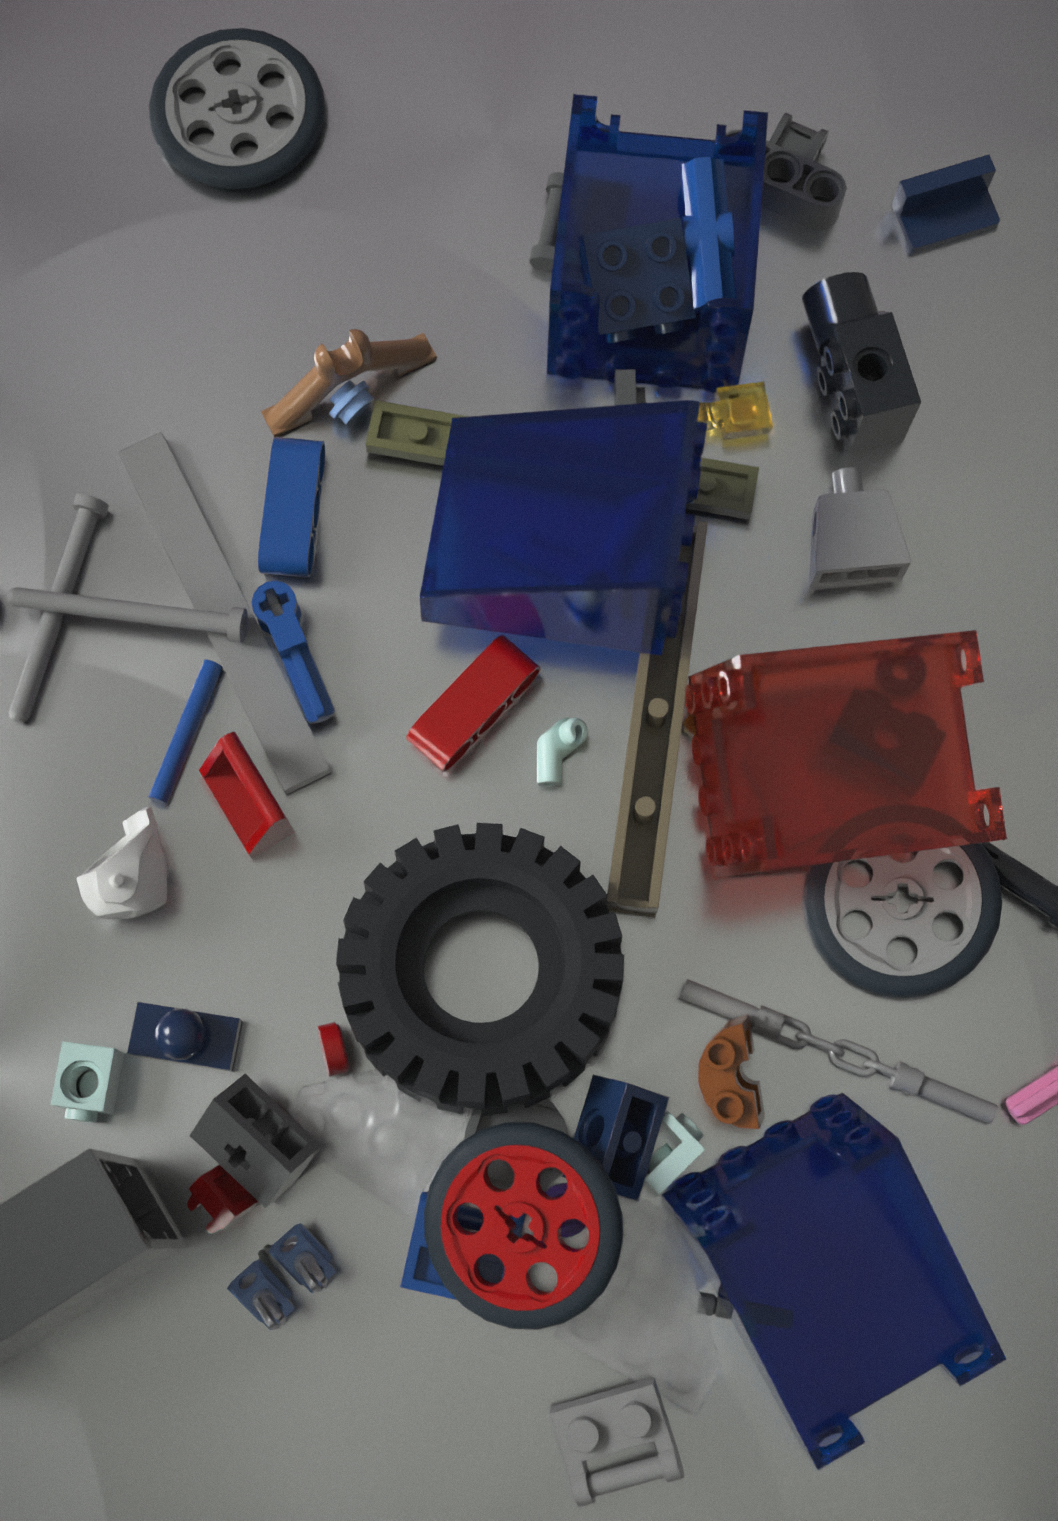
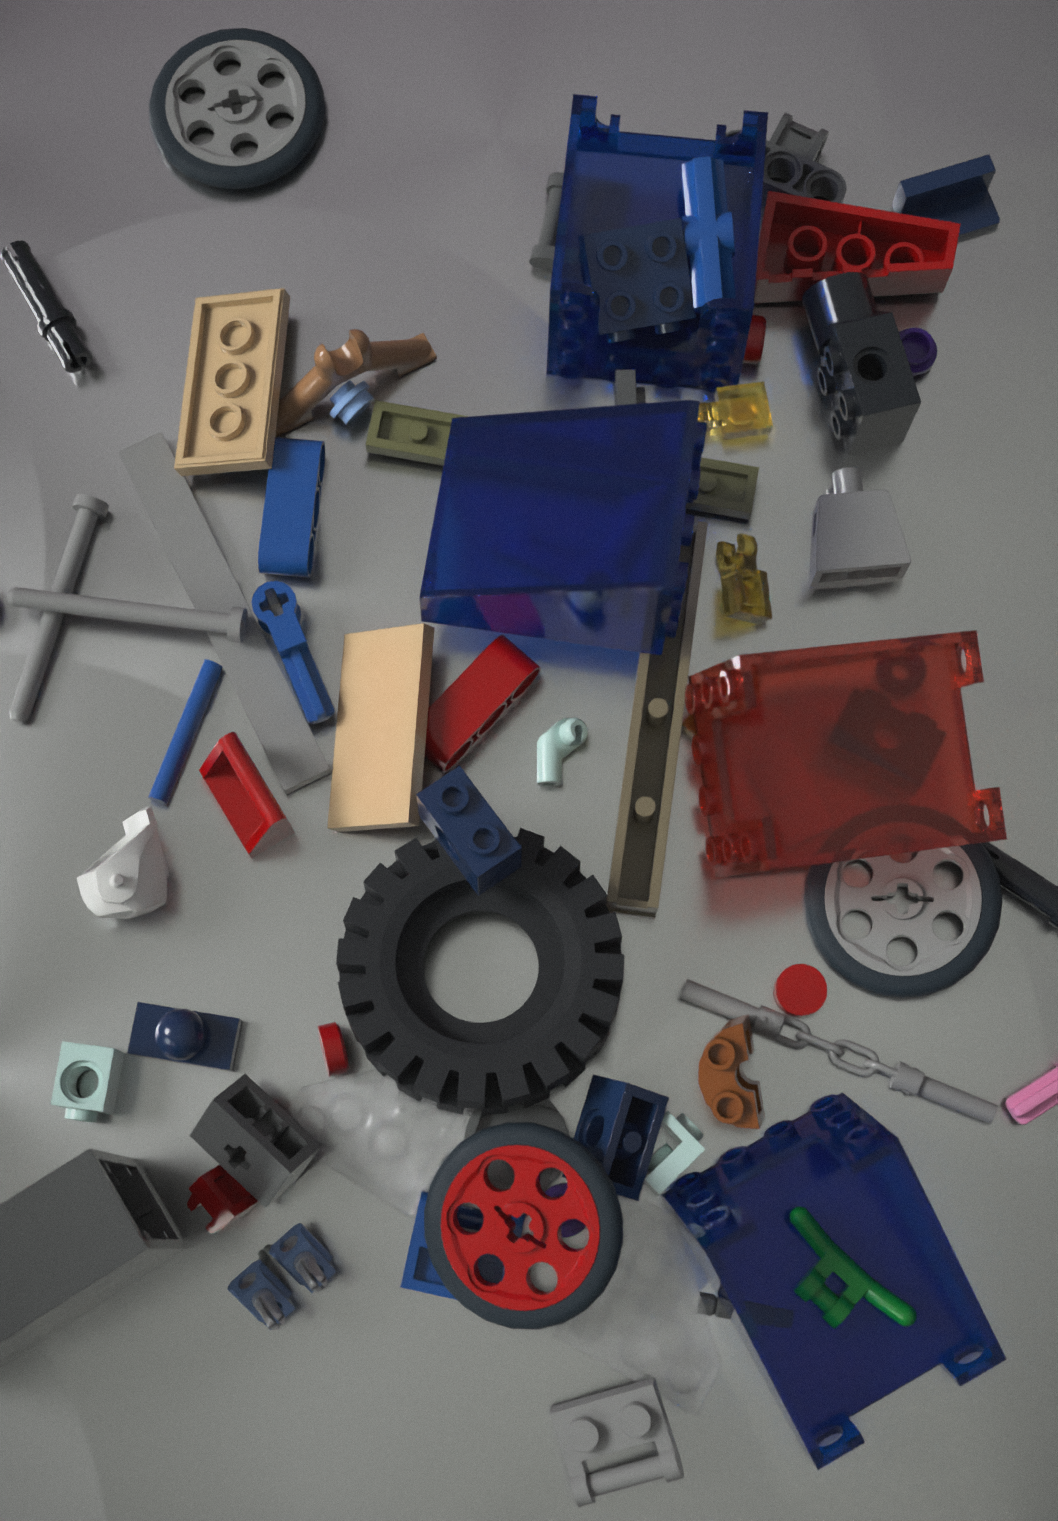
none -> black pin [0,241,93,373]
none -> tan tile [174,288,290,476]
none -> tan tile [327,623,435,832]
none -> dark blue brick [416,765,522,896]
none -> clear yellow plate [716,533,773,624]
none -> red tile [740,314,766,365]
none -> red wedge [747,191,961,304]
none -> red tile [774,964,827,1017]
none -> green piece [790,1206,917,1329]
none -> dark purple plate [899,328,937,376]

